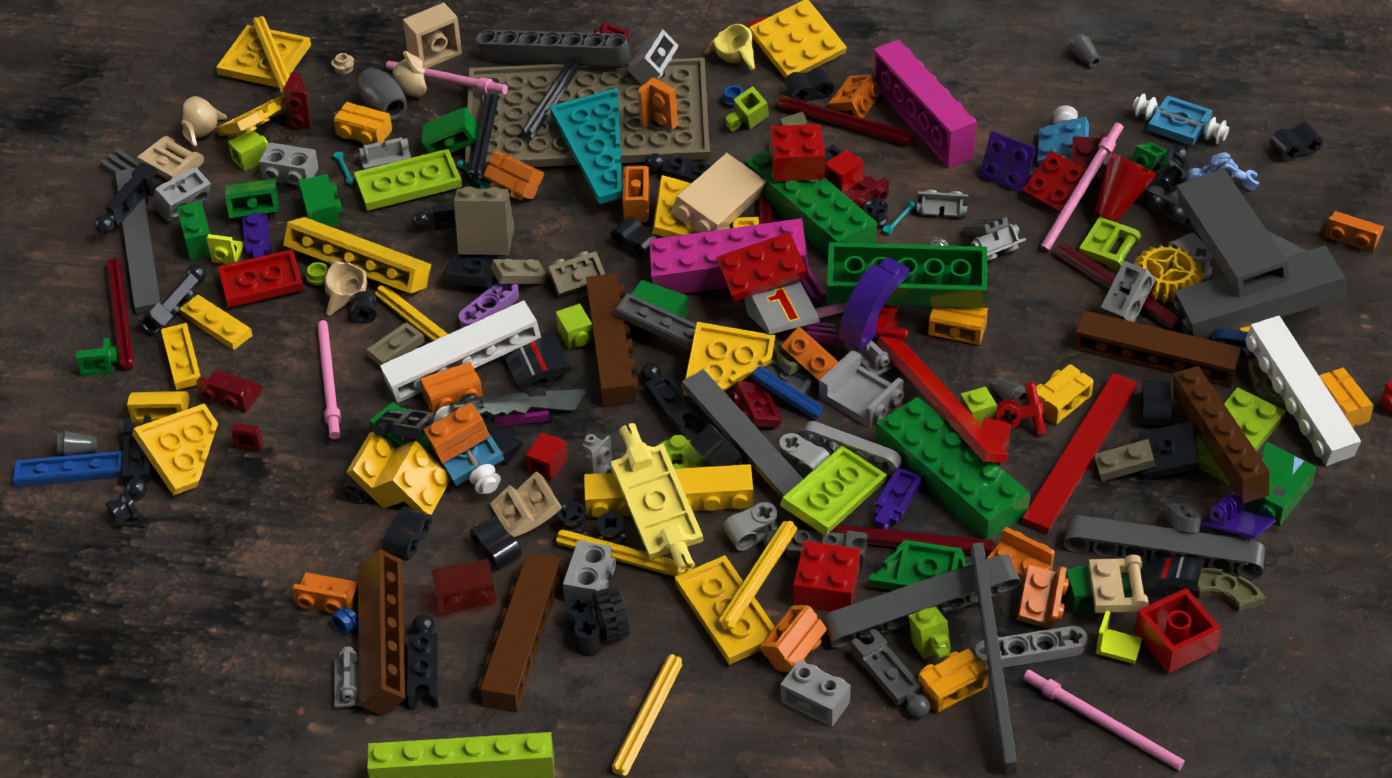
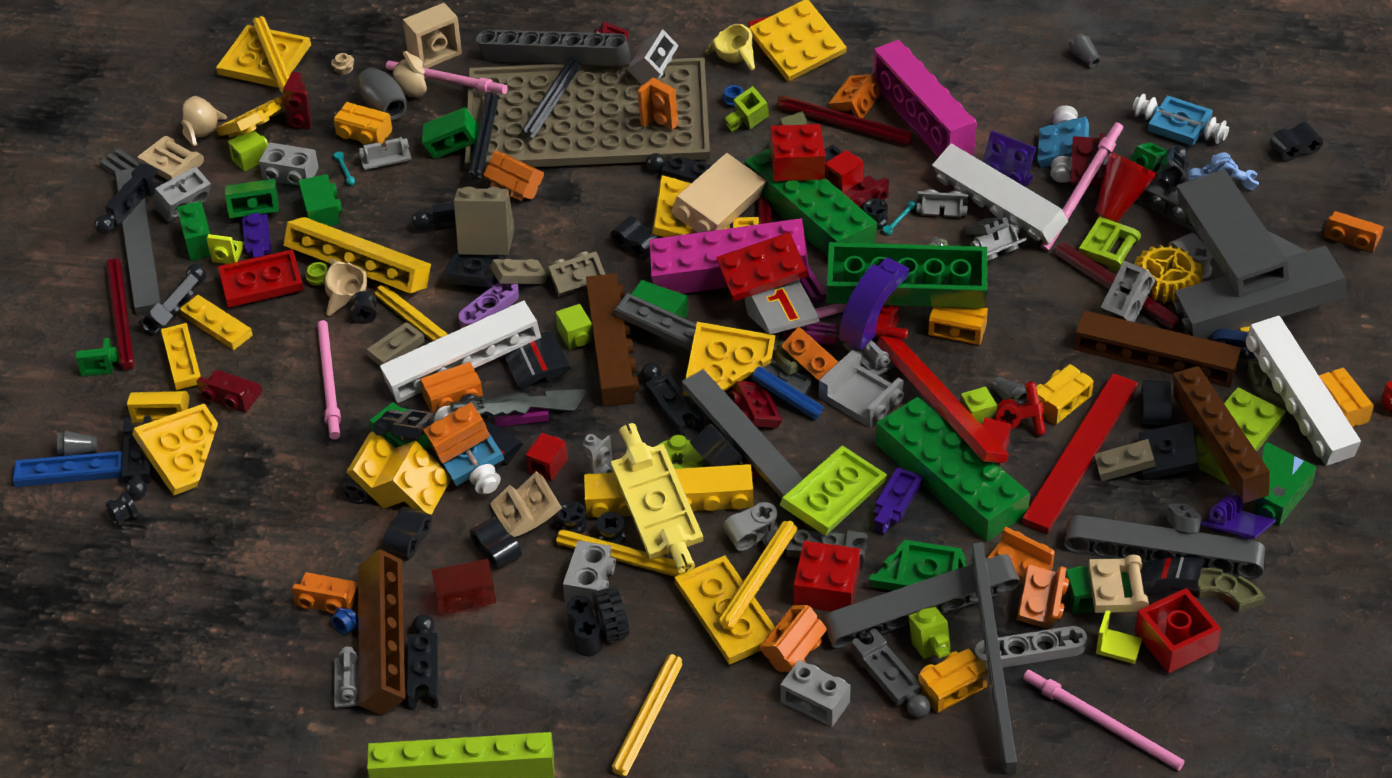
dark red tile [231,423,264,451] -> none
lime plate [354,149,462,211] -> none
teal hinge [457,160,490,189] -> none
reddish brown brick [478,552,562,713] -> none
teal wing [550,88,623,204] -> none
orange brick [623,166,650,222] -> none
light grey piece [779,433,830,479] -> none
black axle [784,67,835,102] -> none
light grey beam [800,421,902,476] -> none
dark red axle [831,525,995,556] -> none
red hinge [1022,150,1087,212] -> none
none -> white brick [932,143,1068,244]

